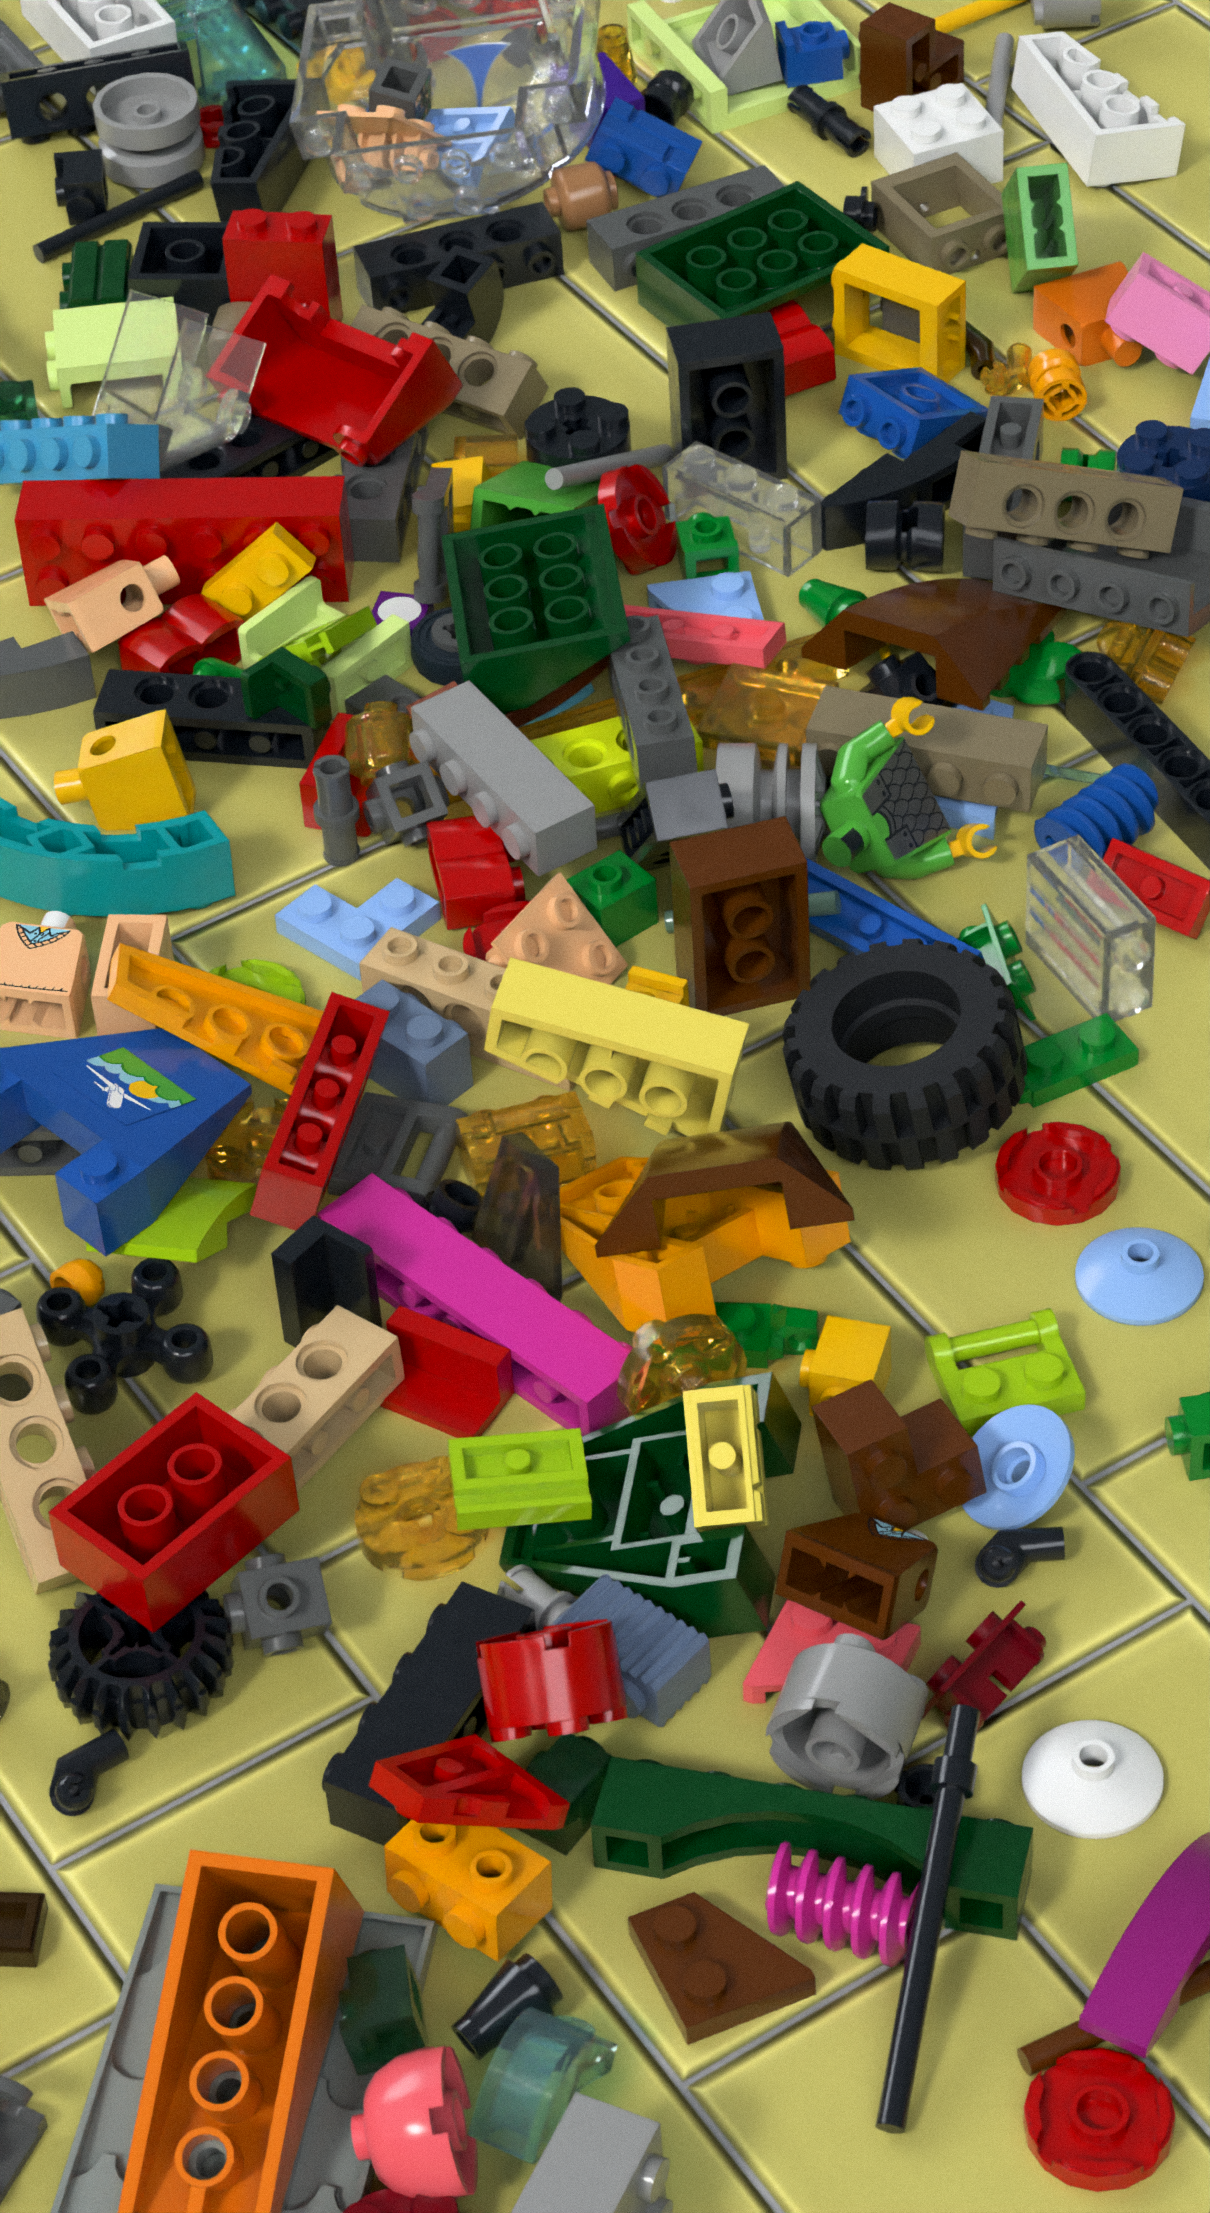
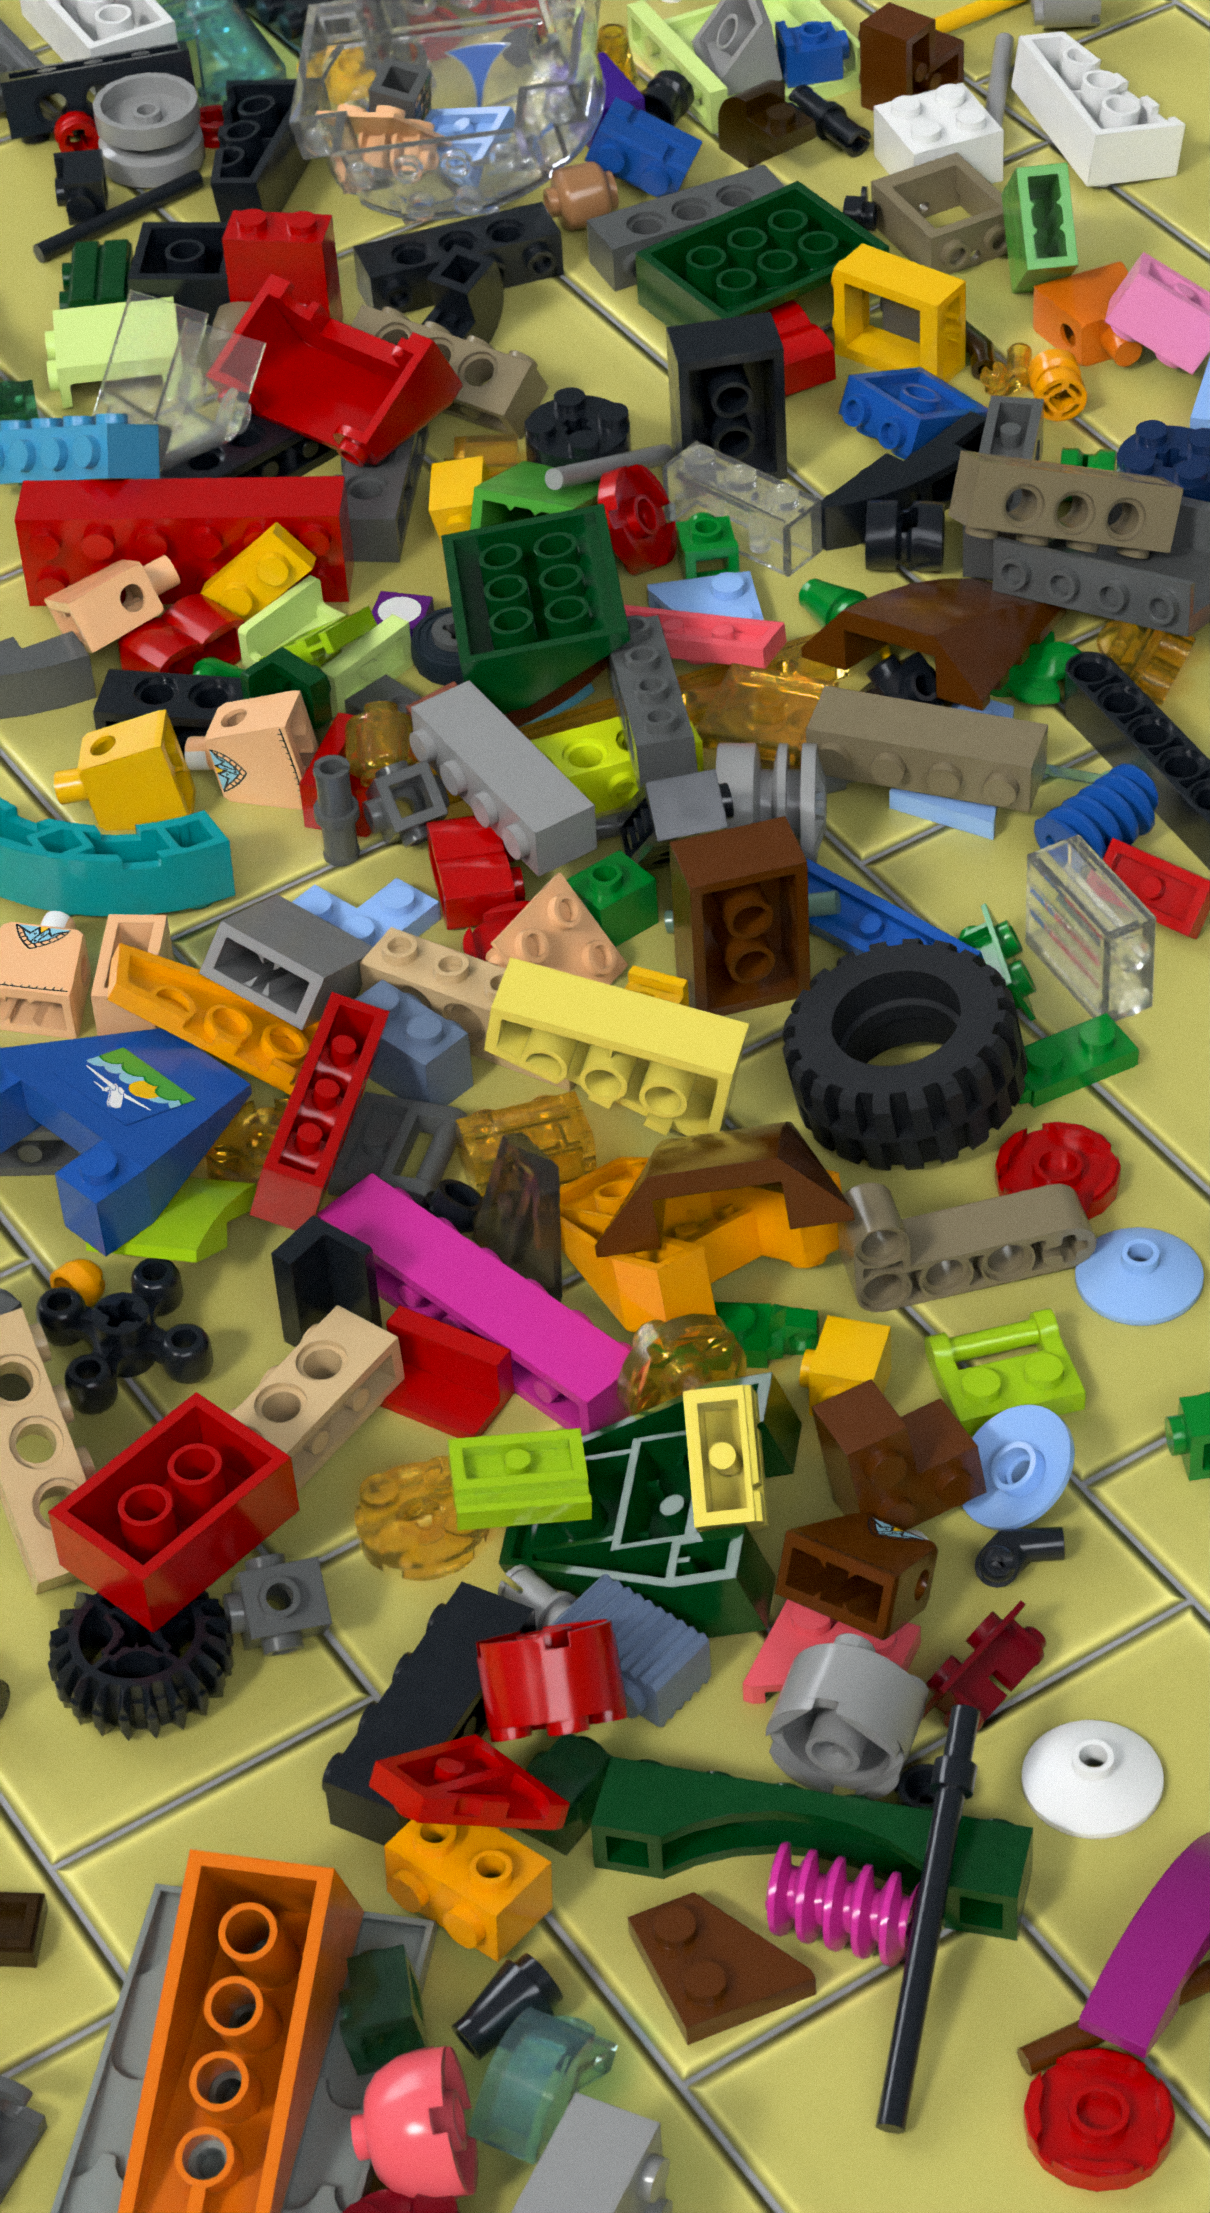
black arm [49,1729,129,1816] -> none
dark grey plate [412,467,454,604] -> none
torso [819,697,997,880] -> none
none -> red bush [53,111,100,152]
none -> light nougat torso [184,690,319,810]
none -> light grey brick [199,894,373,1030]
none -> dark brown brick [718,80,816,169]
none -> dark tan beam [837,1182,1097,1312]

